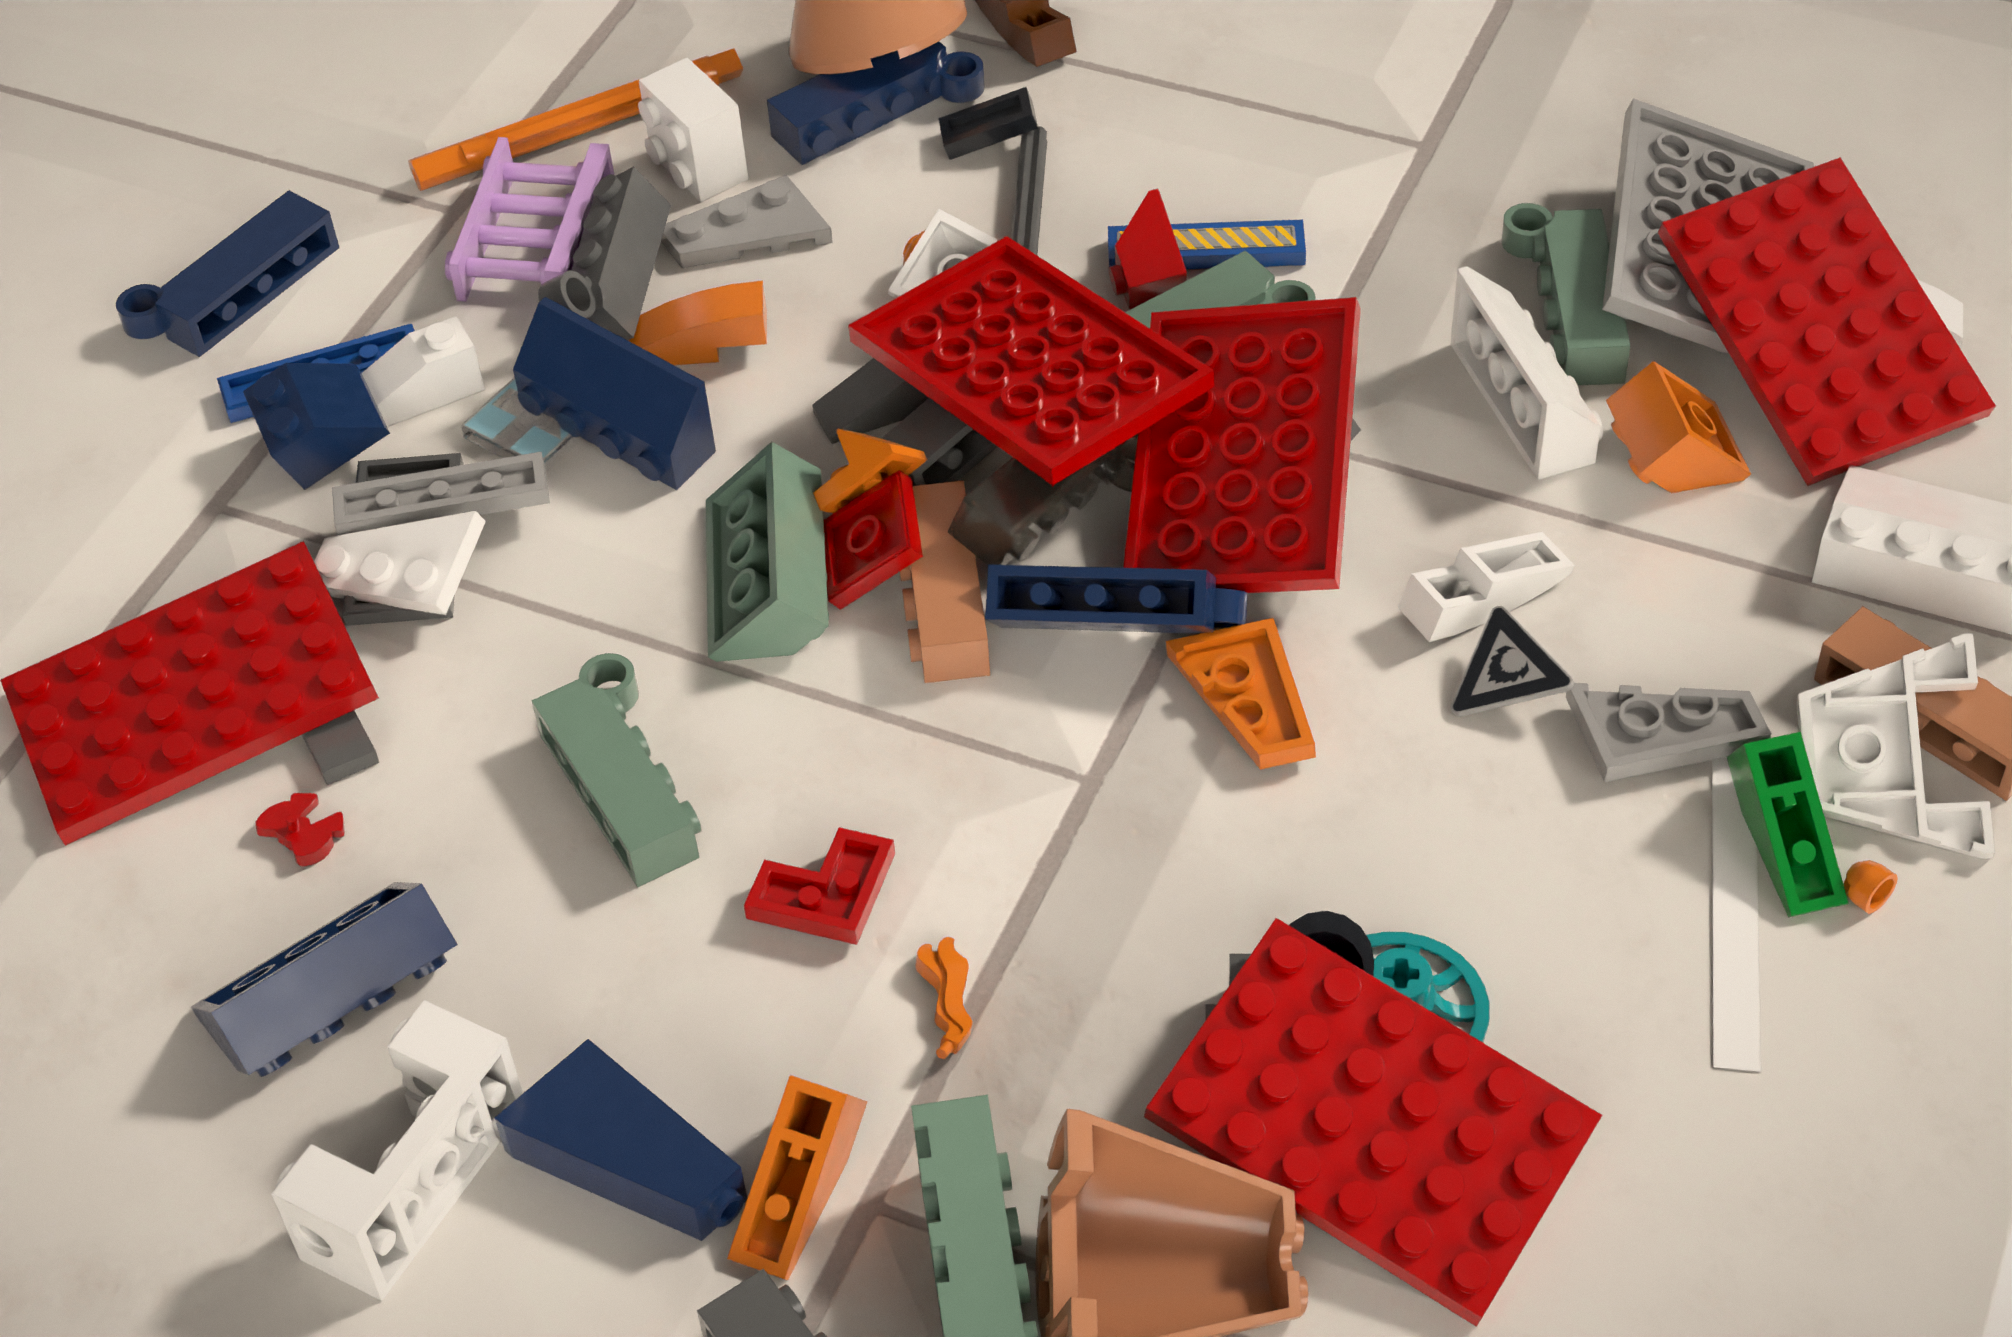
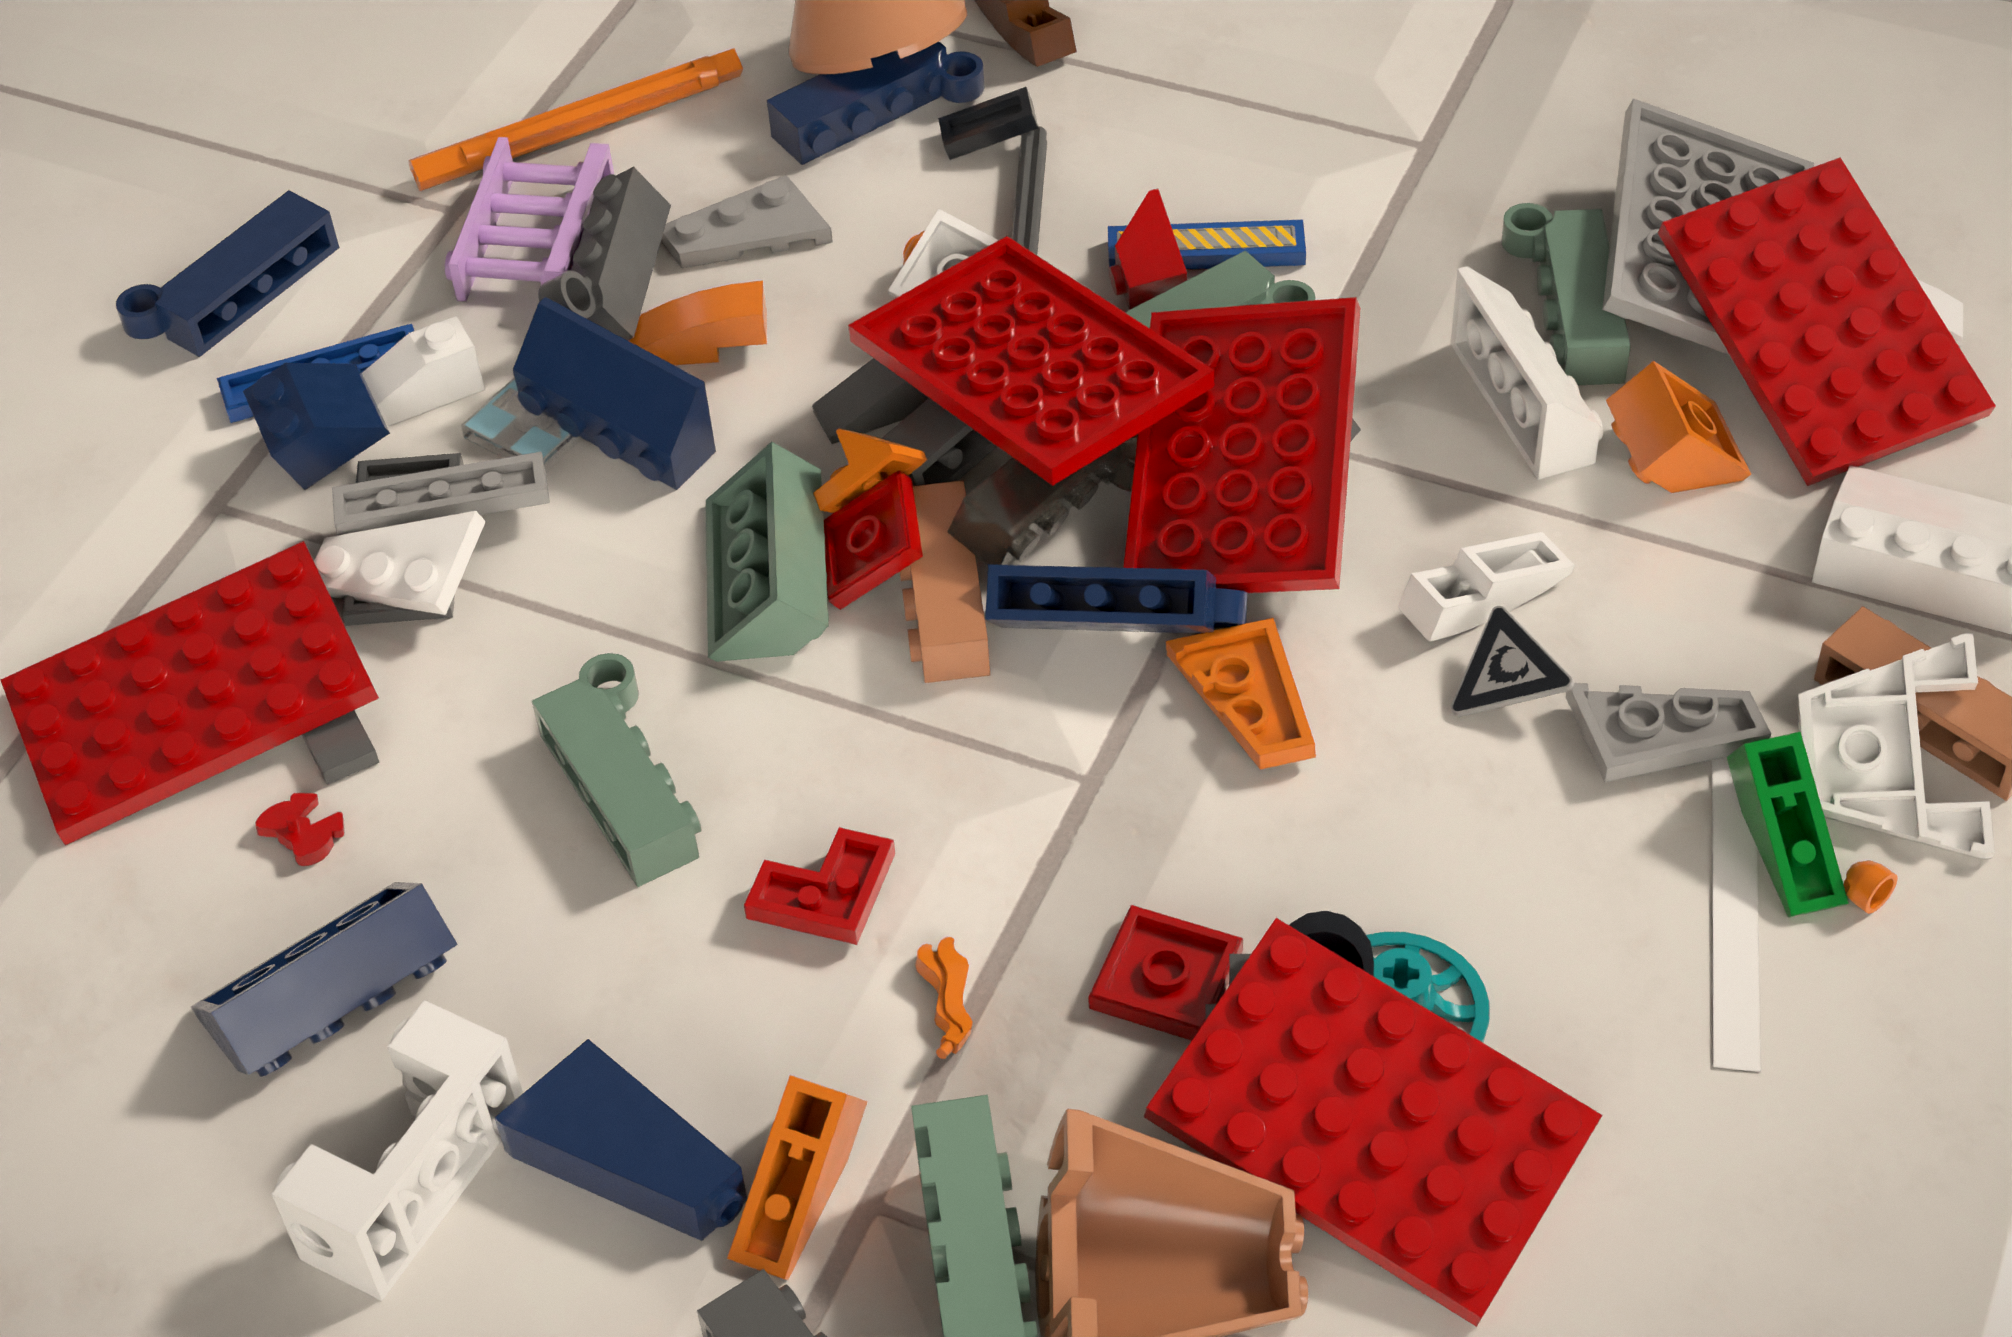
white brick [638,58,748,203] -> none
none -> red tile [1088,905,1243,1041]

